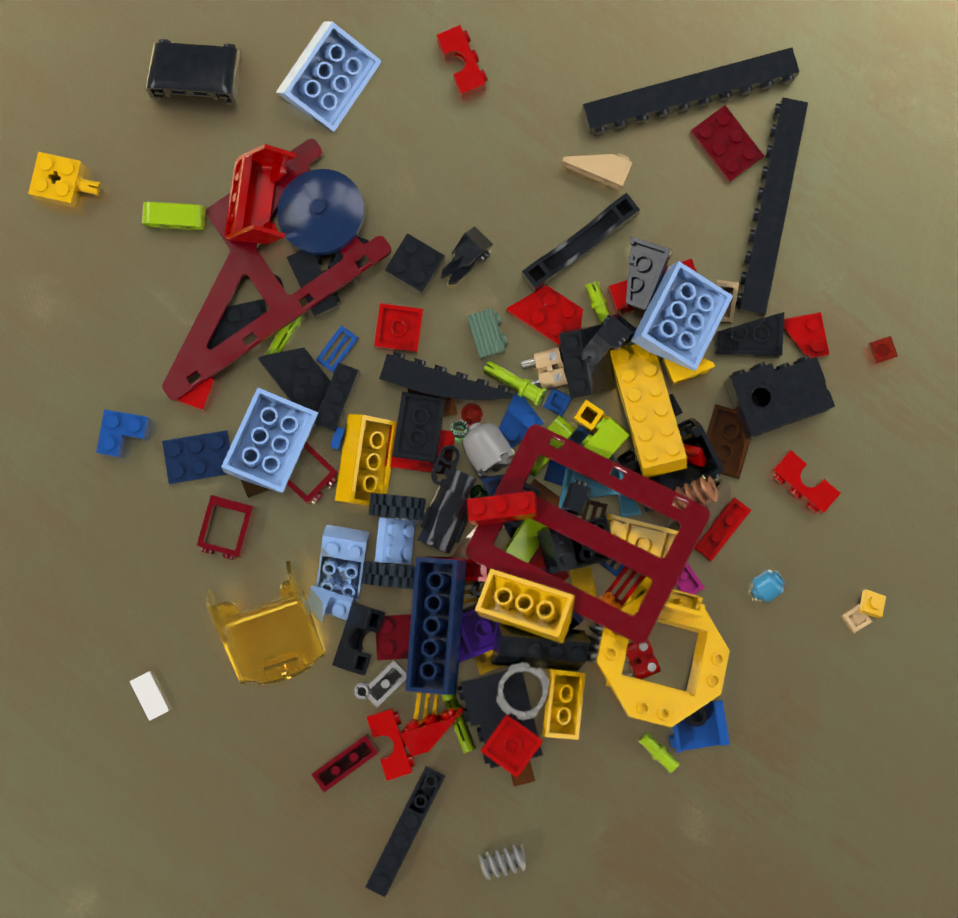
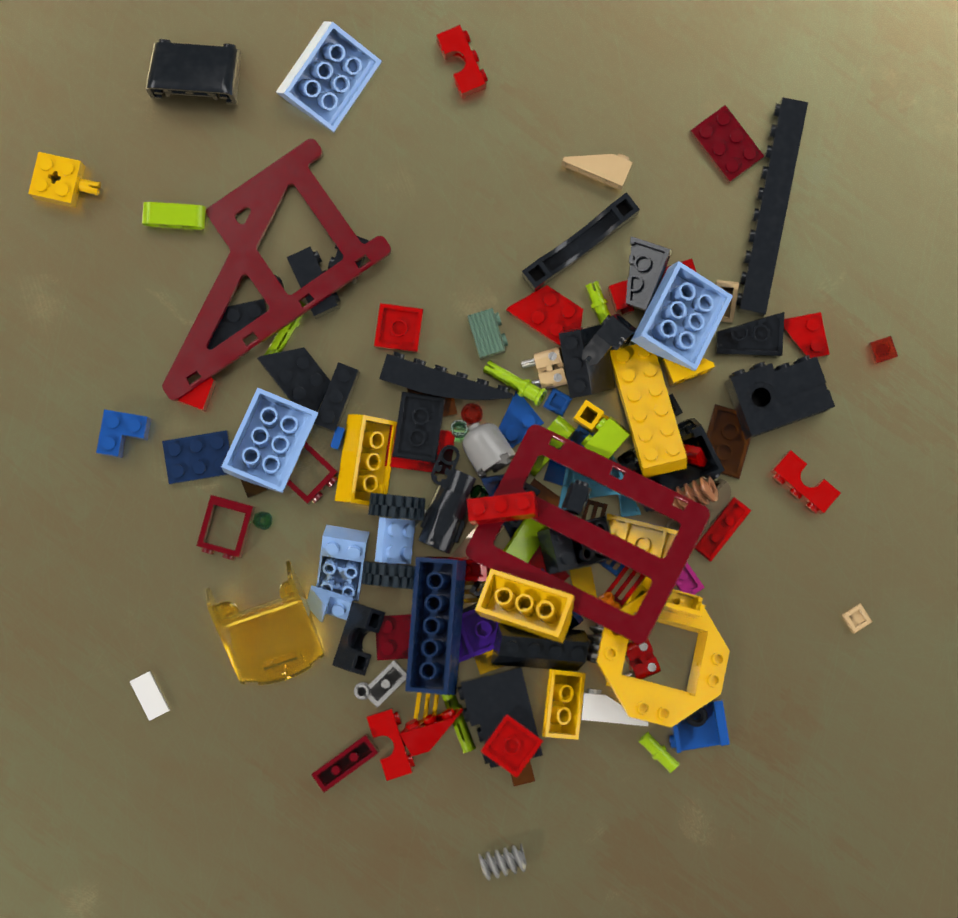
red windscreen [225,144,296,244] -> none
dark blue dish [277,169,365,255] -> none
blue tile [316,325,359,374] -> none
black slope [365,766,445,897] -> none
black brick [385,233,445,296] -> none
black piece [441,226,493,285] -> none
light grey piece [496,663,550,720] -> none
black brick [582,47,800,135] -> none
dark azure head [751,569,785,602] -> none
yellow plate [859,590,886,618] -> none
none -> clear green hinge [253,511,272,530]
none -> white slope [581,689,648,726]

